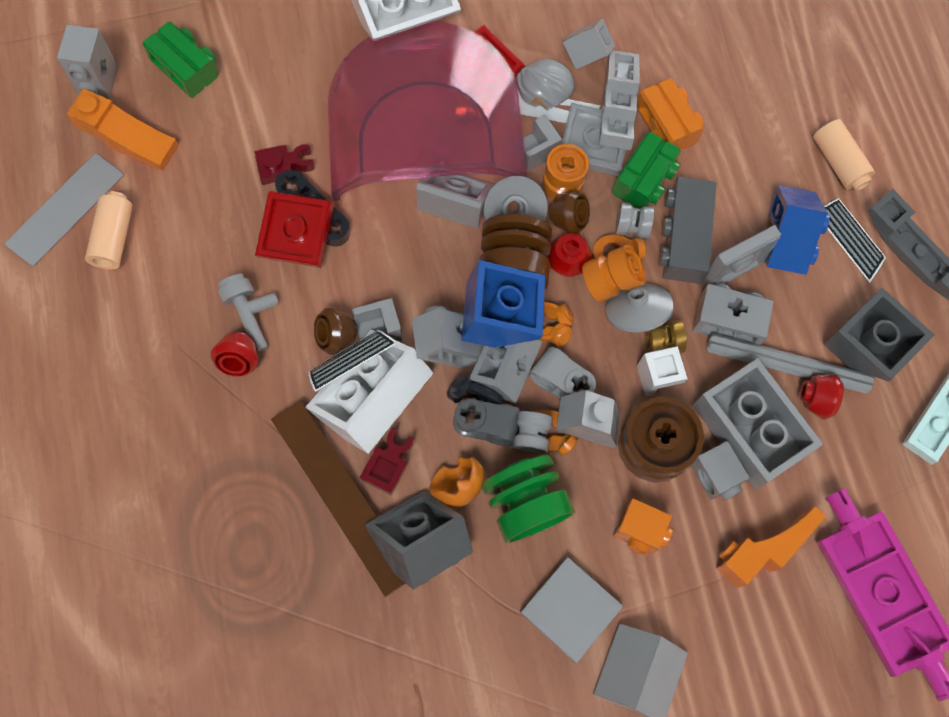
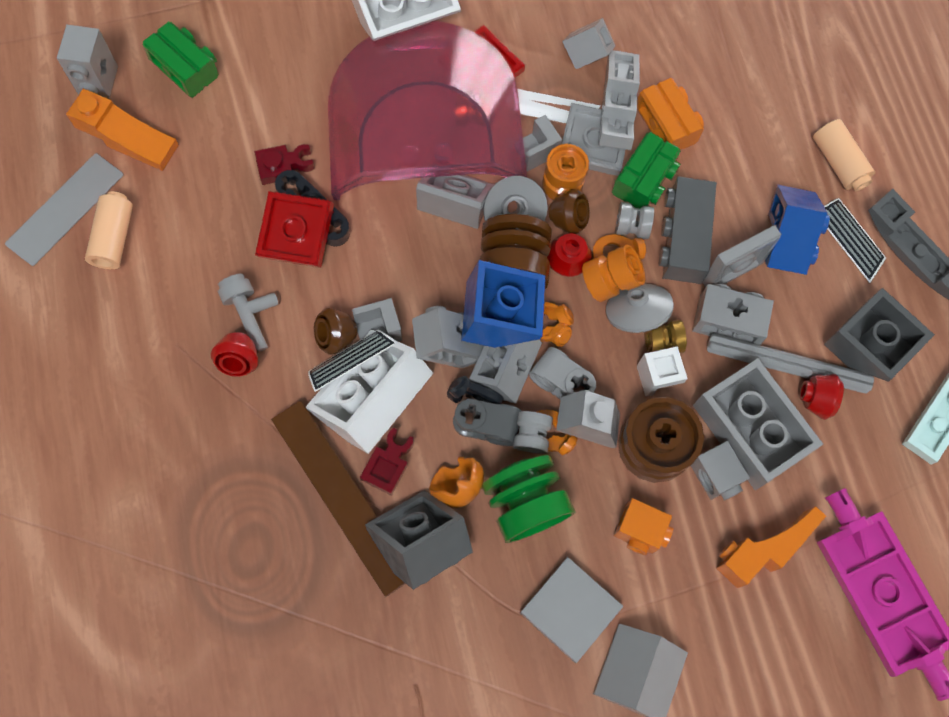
light grey hair [514,59,575,111] -> none

